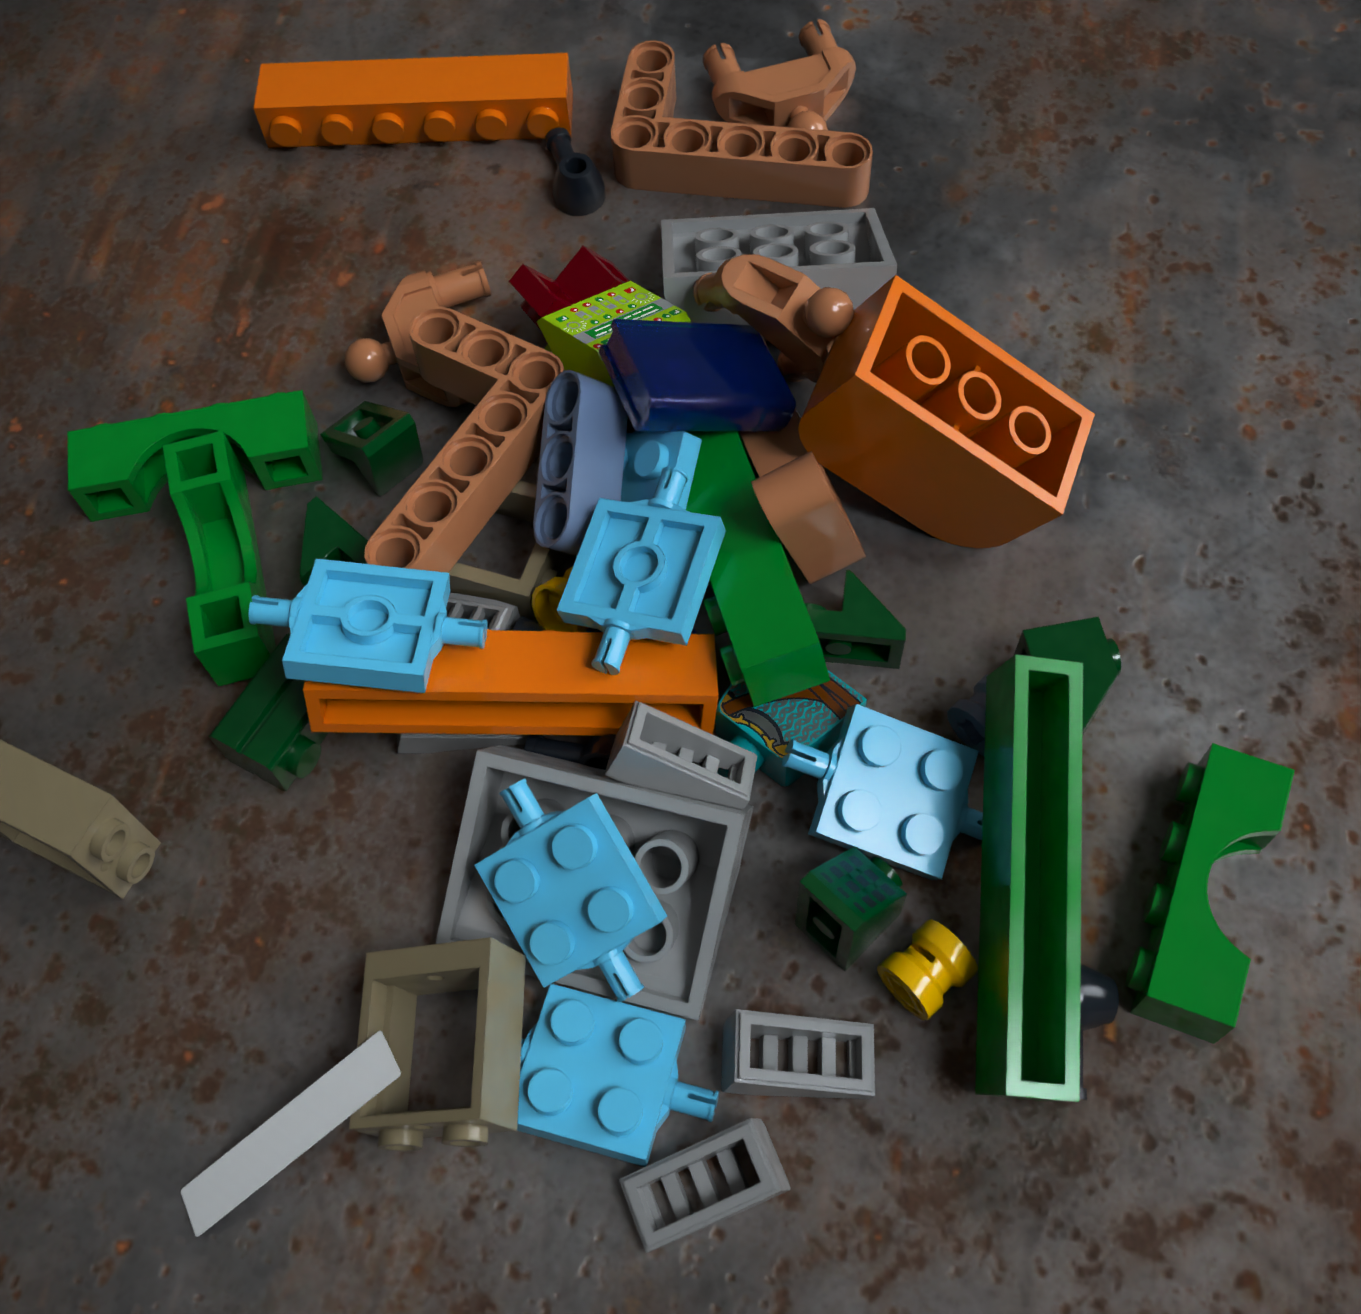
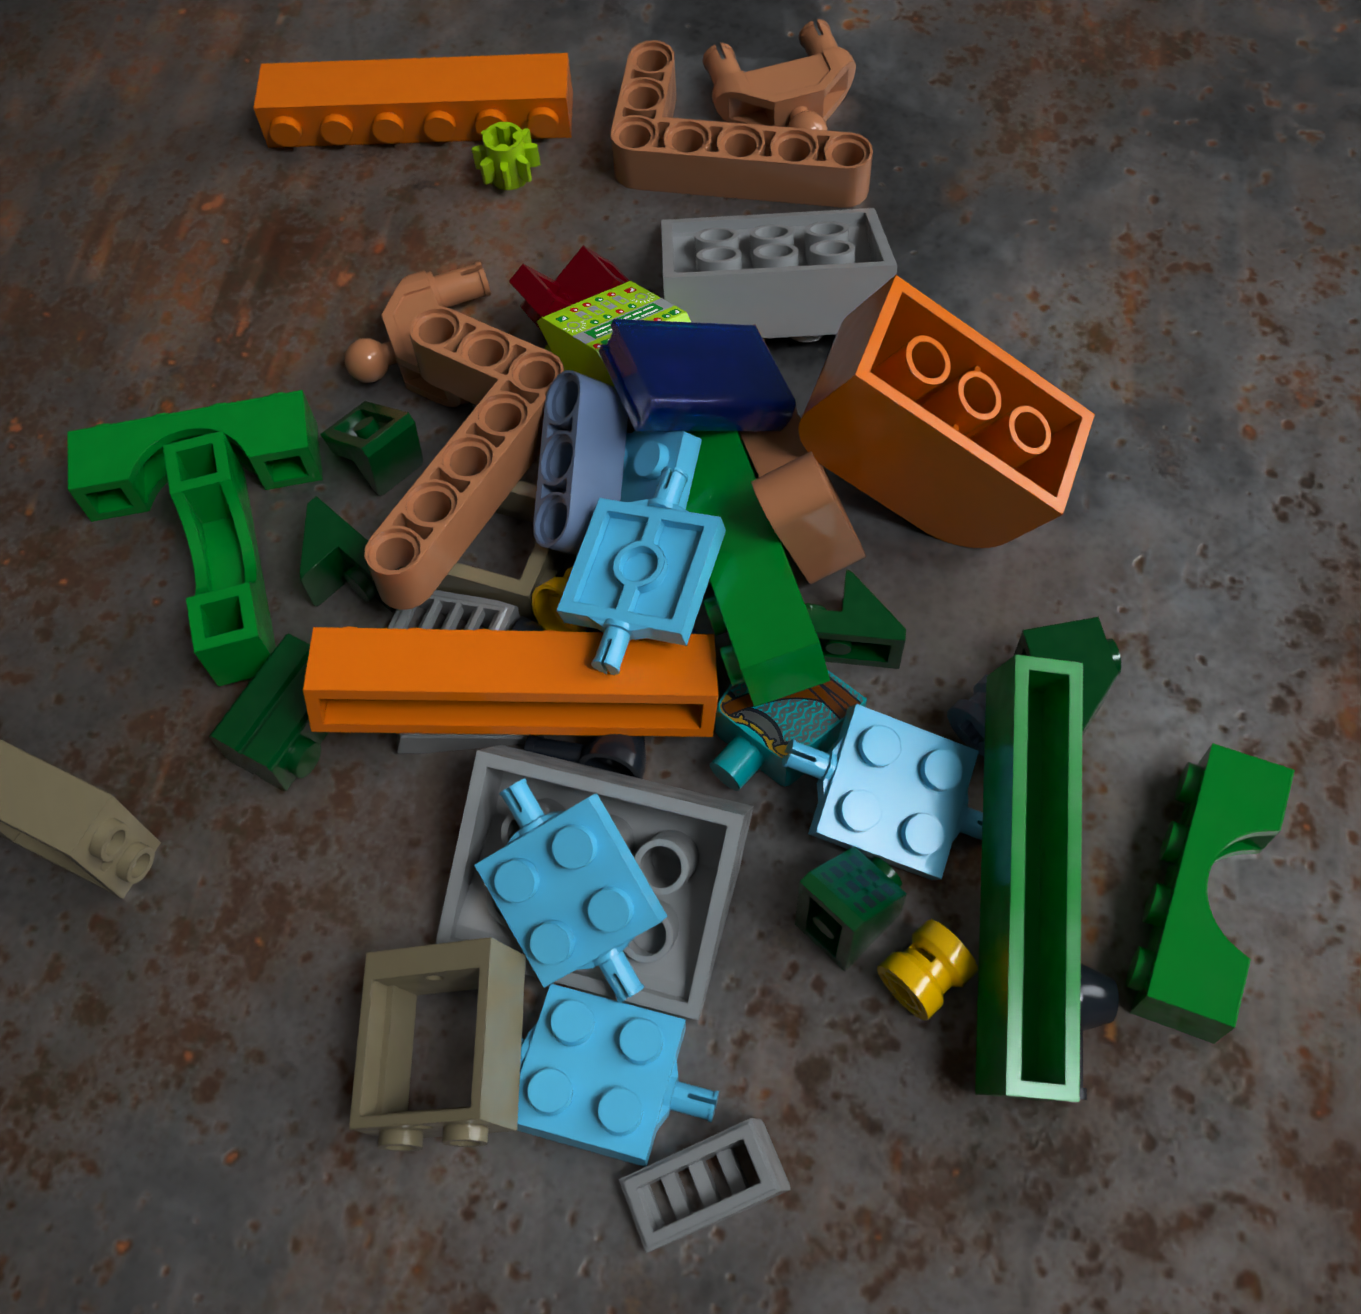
white sticker [181,1031,401,1237] -> none
medium azure plate [249,559,487,693] -> none
black bar [544,127,606,216] -> none
light grey slope [604,701,757,810] -> none
nougat connector [694,254,854,383] -> none
light grey slope [721,1009,875,1099] -> none
none -> lime gear [472,122,541,190]

